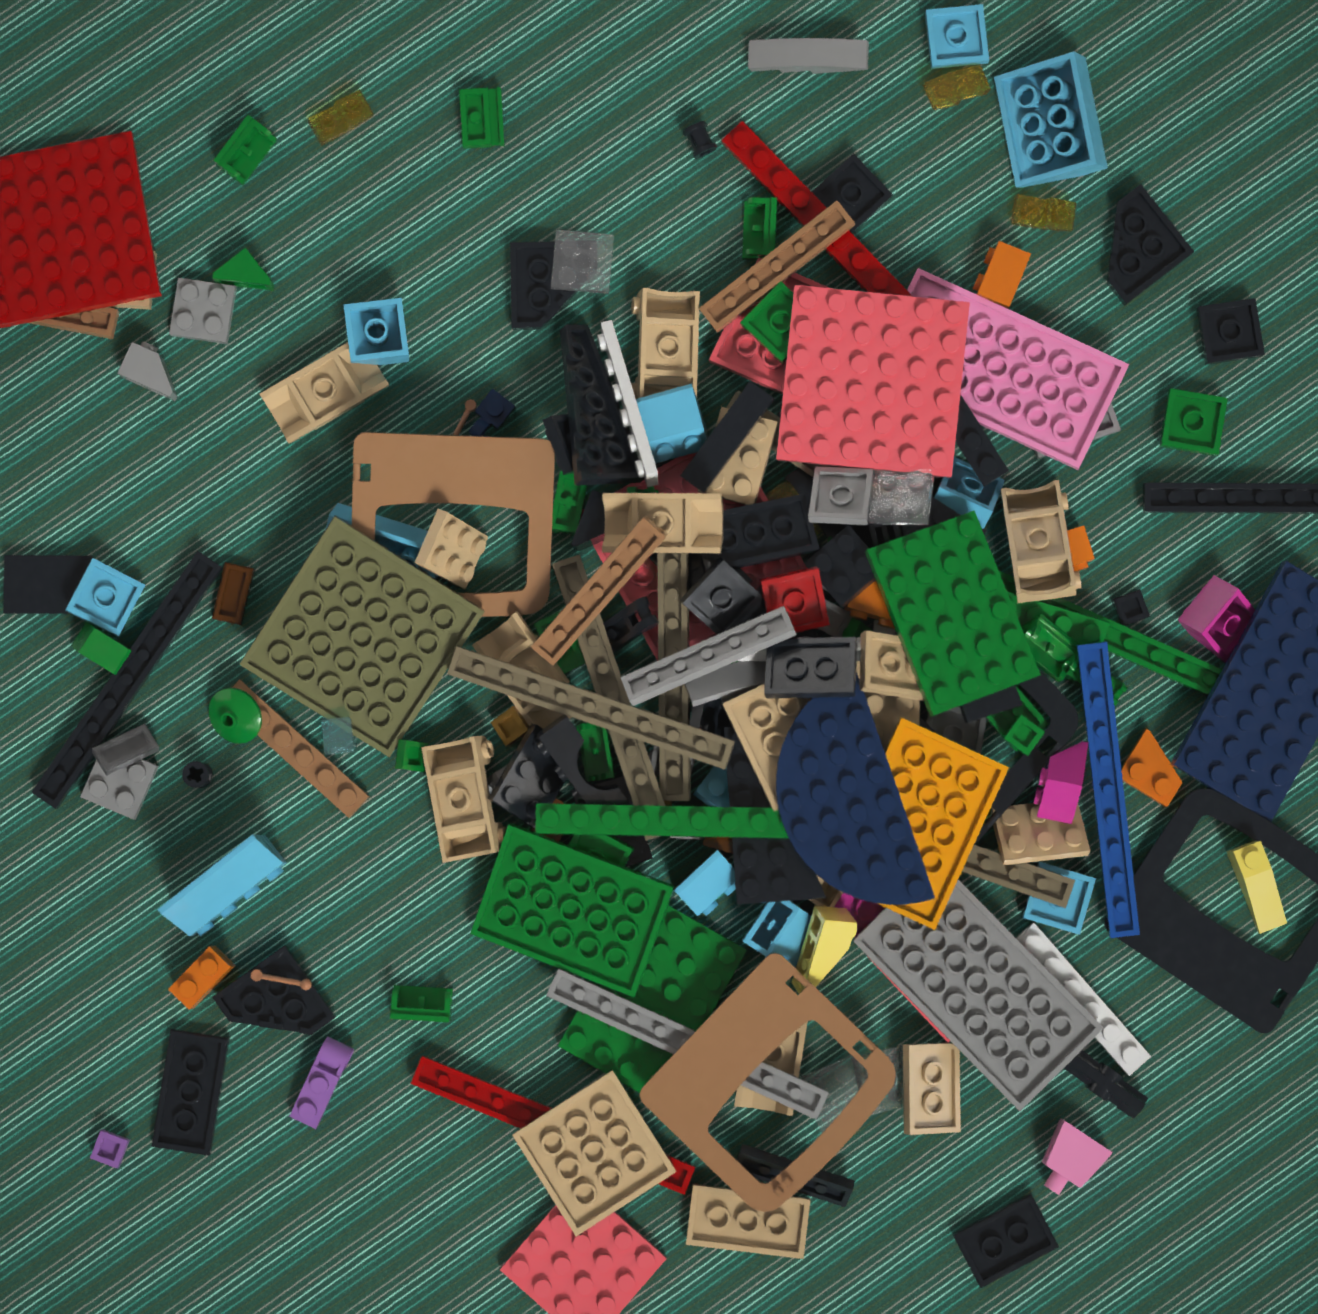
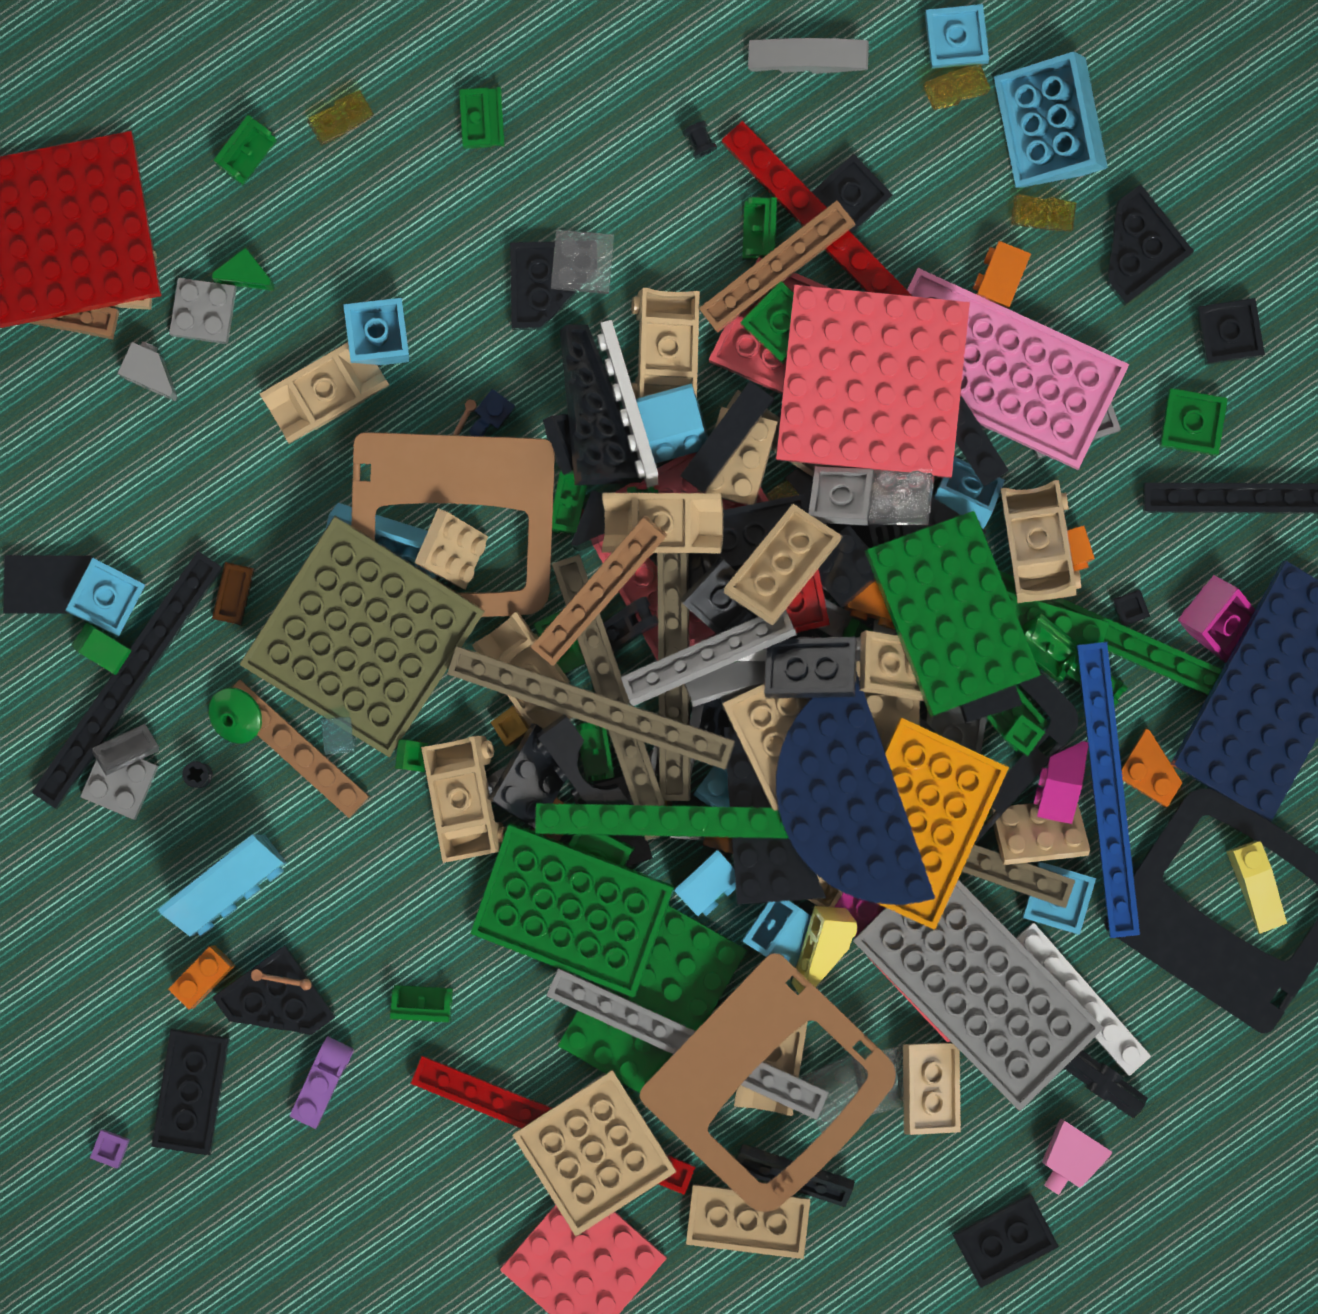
none -> tan plate [724,504,842,625]

